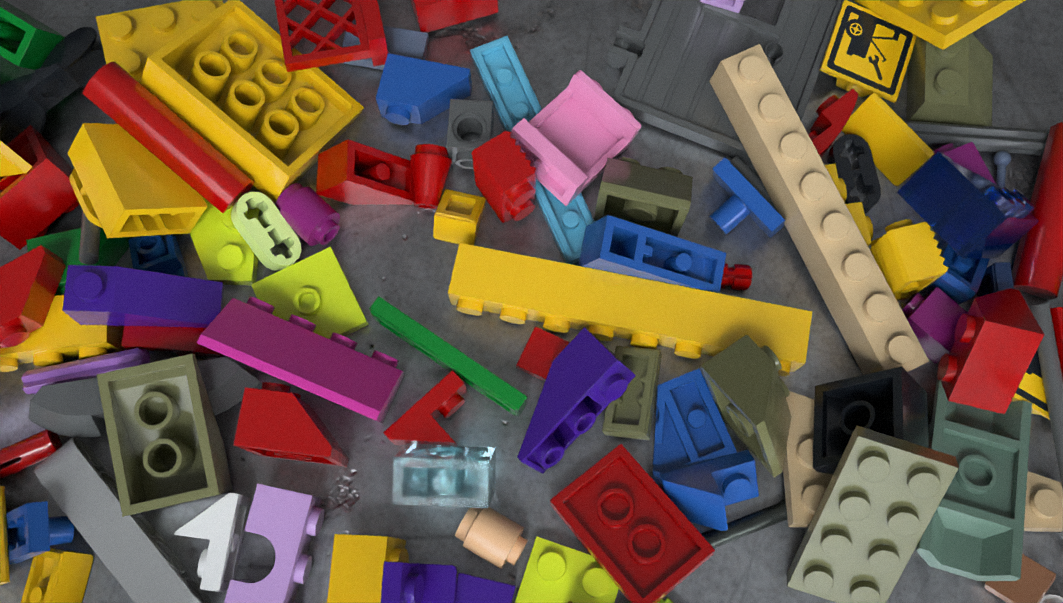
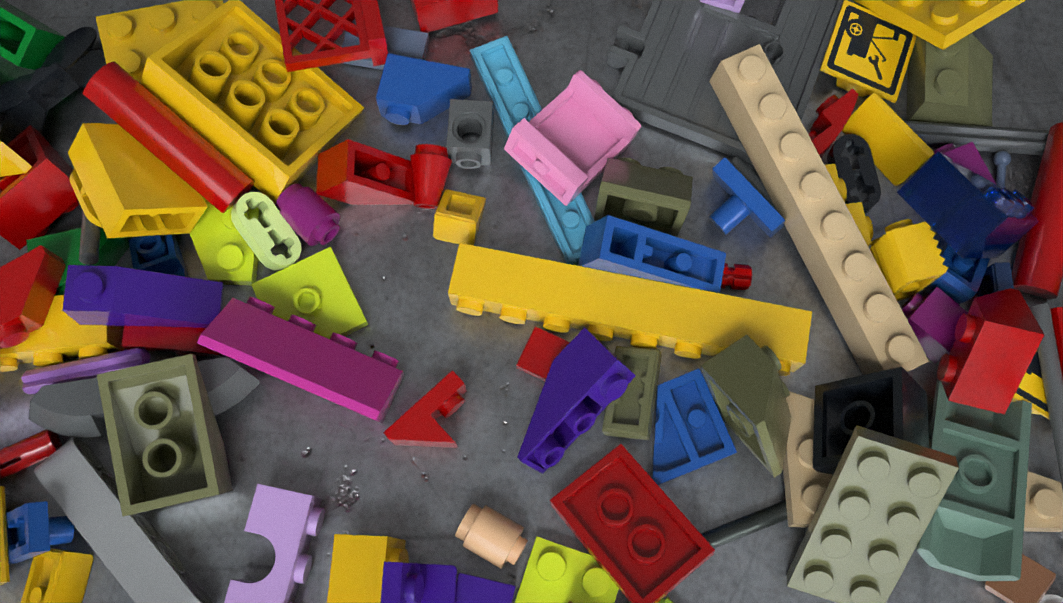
white slope [174,493,251,592] -> none
red slope [234,382,349,467] -> none
green tile [369,296,527,417] -> none
clear light blue brick [393,444,496,508] -> none
red brick [471,131,536,223] -> none
blue slope [660,450,759,531] -> none

